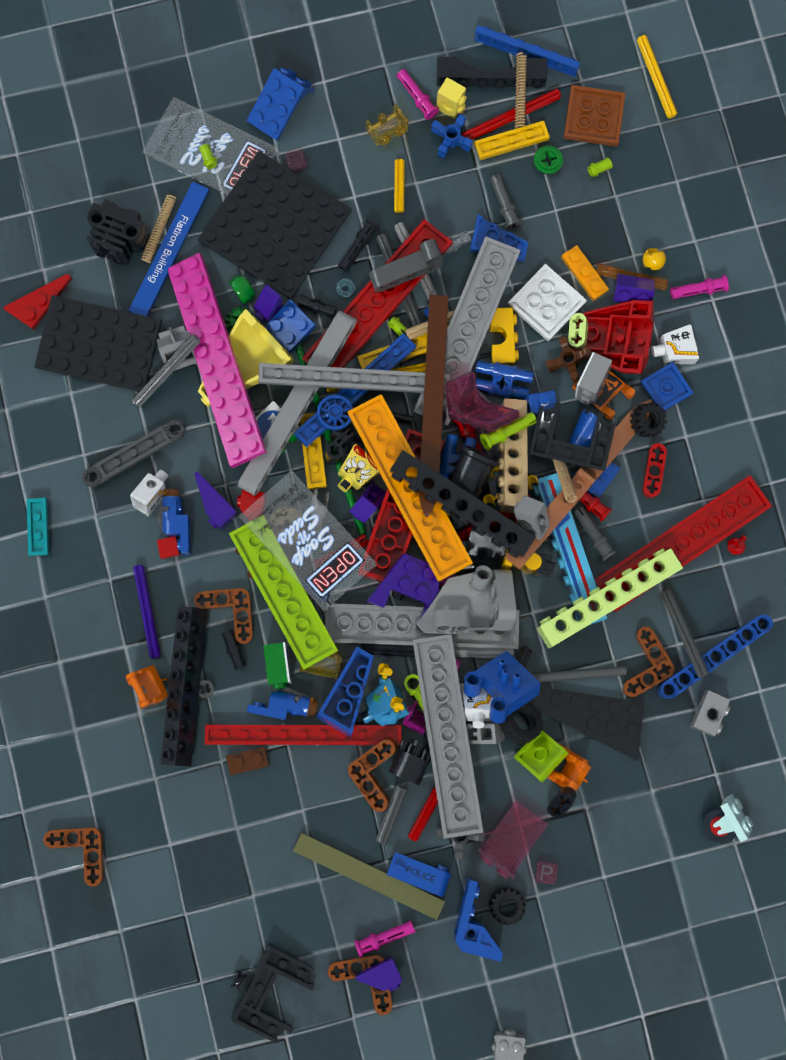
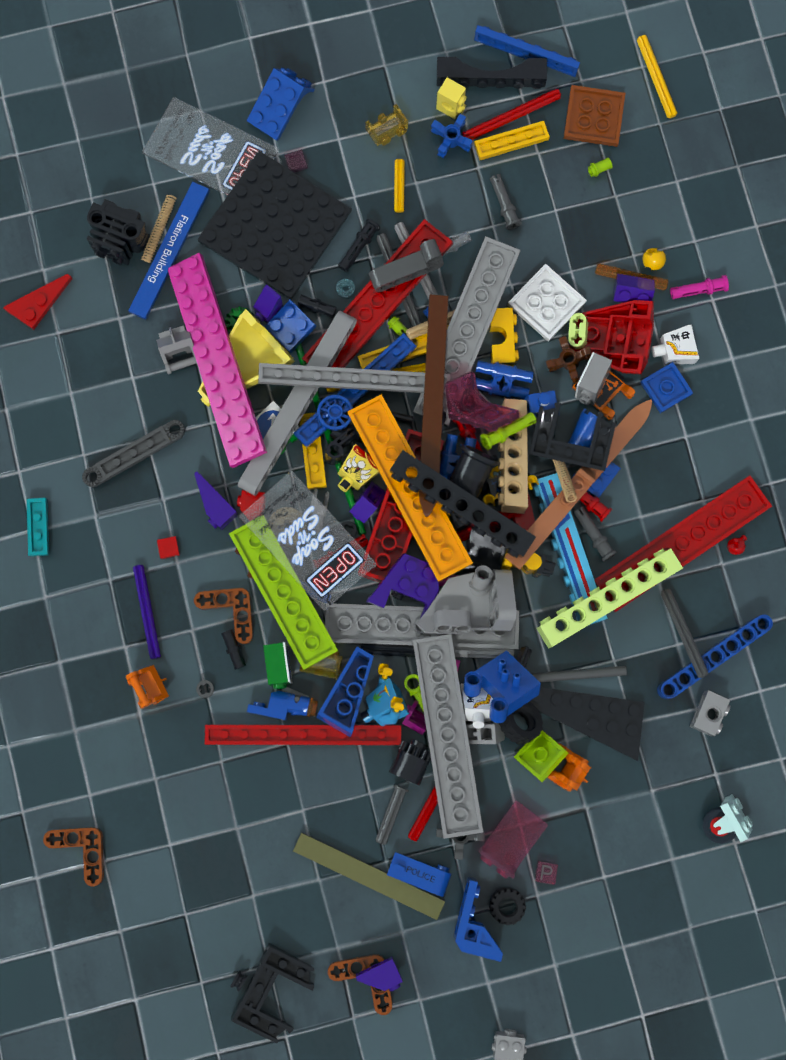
black plate [34,295,162,392] -> none
white torso [130,470,169,517] -> none
dark grey axle [132,334,201,407] -> none
blue plate [157,489,191,556] -> none
black brick [160,607,208,767] -> none
lime pin [199,144,218,169] -> none
reddish brown plate [226,747,269,775] -> none
green hair [229,276,256,303] -> none
dark orange beam [348,738,398,812] -> none
dark pink pin [354,920,415,958] -> none
dark pink pin [397,69,439,120] -> none
blue wing [470,214,529,262] -> none
light grey brick [514,496,550,540] -> none
tan piece [515,52,527,129] -> none
green gear [534,146,563,175] -> none
black beam [547,787,577,818] -> none
light orange plate [561,245,609,301] -> none
dark orange beam [622,627,674,697] -> none
black tyre [630,403,667,437] -> none
red beam [642,443,667,498] -> none

